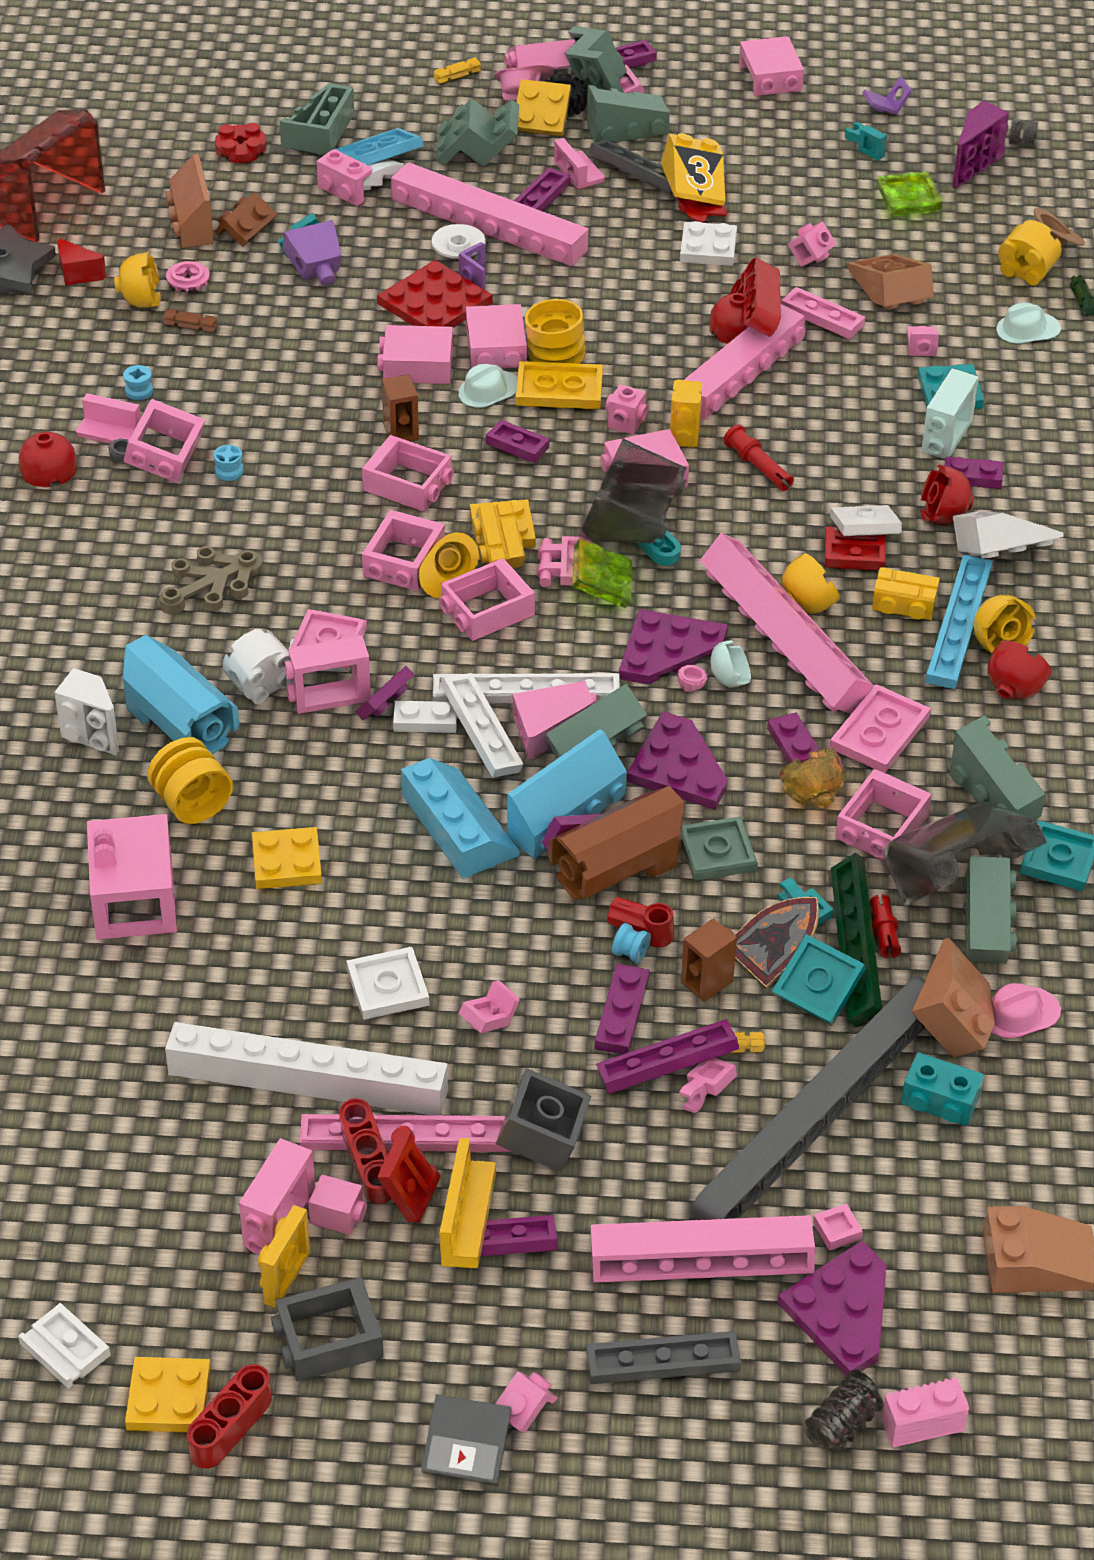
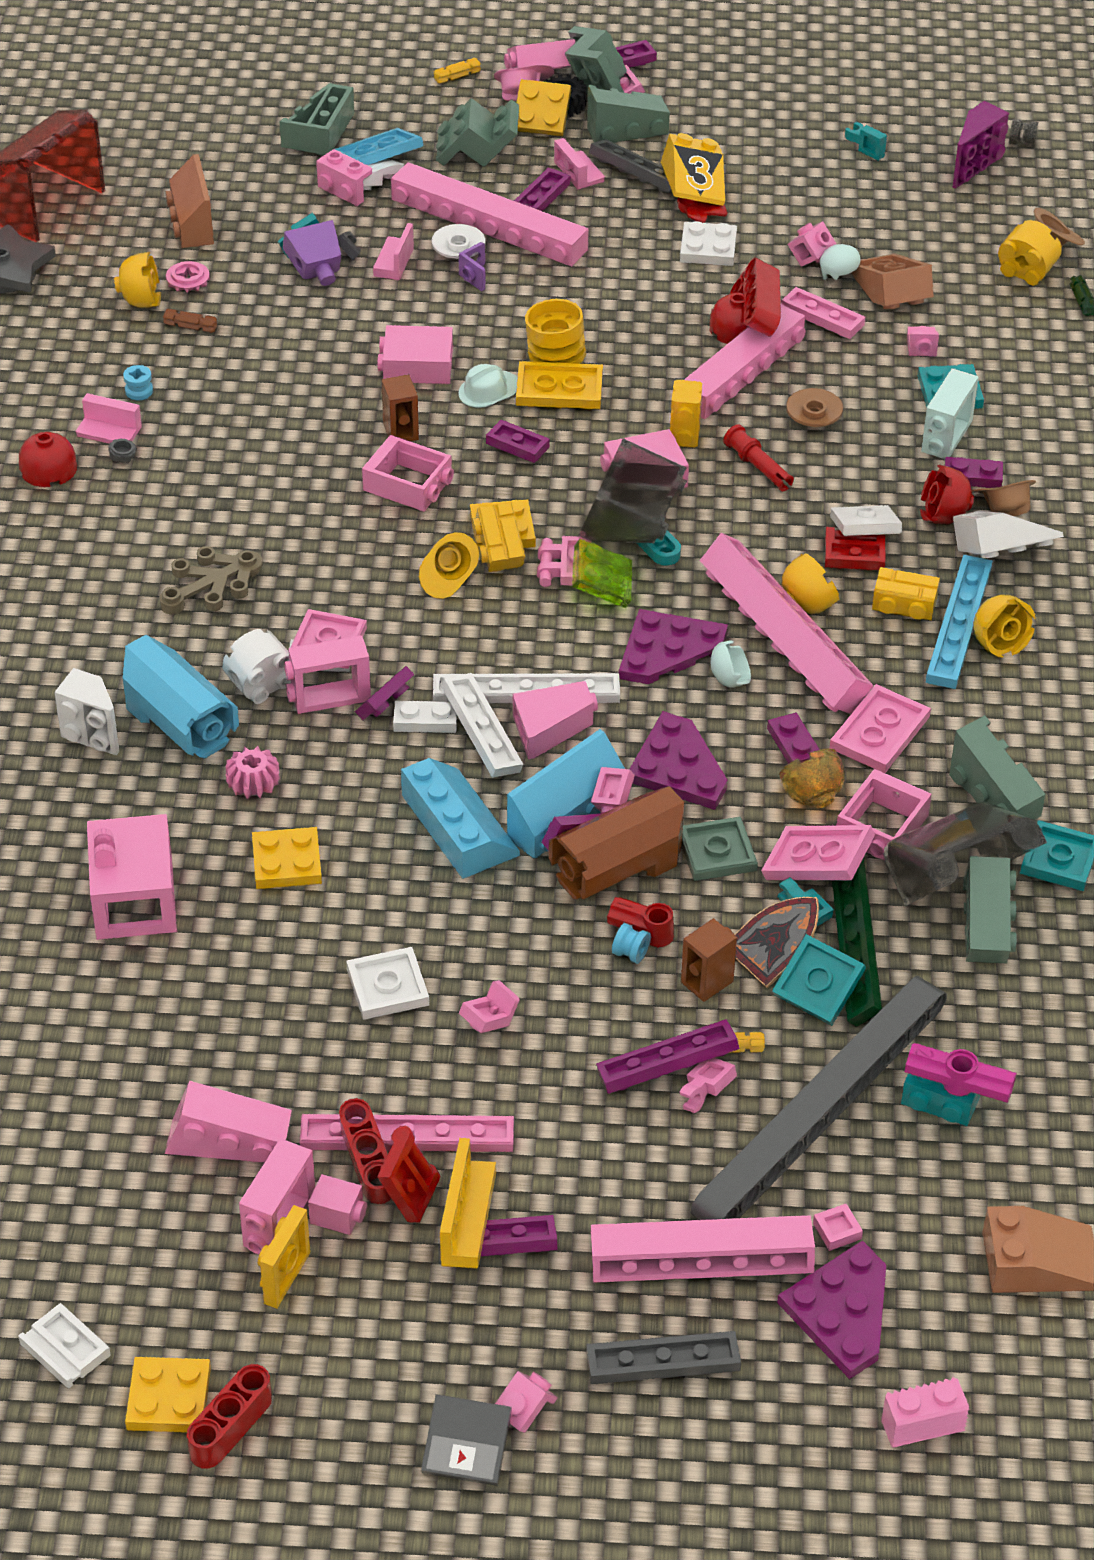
red slope [57,239,106,286] -> none
bright pink window [123,399,205,483] -> none
yellow wheel [147,737,233,824] -> none
white brick [165,1022,448,1115] -> none
medium azure wheel [213,445,244,481] -> none
red plate [215,122,267,163] -> none
dark orange bracket [215,192,278,247] -> none
dark grey window [271,1277,384,1381] -> none
bright pink window [362,510,445,591] -> none
red plate [377,260,493,328] -> none
bright pink window [439,558,535,641] -> none
bright pink brick [466,304,527,369] -> none
dark grey brick [495,1068,591,1172] -> none
sand green wedge [545,684,647,759] -> none
magenta plate [595,964,650,1054] -> none
bright pink brick [605,384,649,435] -> none
bright pink piece [678,665,707,693] -> none
bright pink panel [739,36,804,96] -> none
clear smoke piece [803,1369,884,1452] -> none
medium lavender bracket [862,77,912,115] -> none
red pin [869,894,901,959] -> none
clear neon green plate [877,171,942,216] -> none
nougat slope [911,938,995,1058] -> none
red cylinder [987,640,1052,699] -> none
bright pink piece [991,983,1061,1039] -> none
light aqua piece [996,302,1061,344] -> none
none -> bright pink wedge [165,1081,292,1163]
none -> bright pink gear [225,746,280,799]
none -> dark grey tile [338,231,361,260]
none -> bright pink panel [373,223,414,280]
none -> bright pink bracket [591,767,635,814]
none -> bright pink plate [761,825,875,881]
none -> medium nougat dish [786,388,843,427]
none -> light aqua hair [820,244,861,280]
none -> dark pink piece [905,1043,1017,1103]
none -> medium nougat piece [972,480,1036,517]

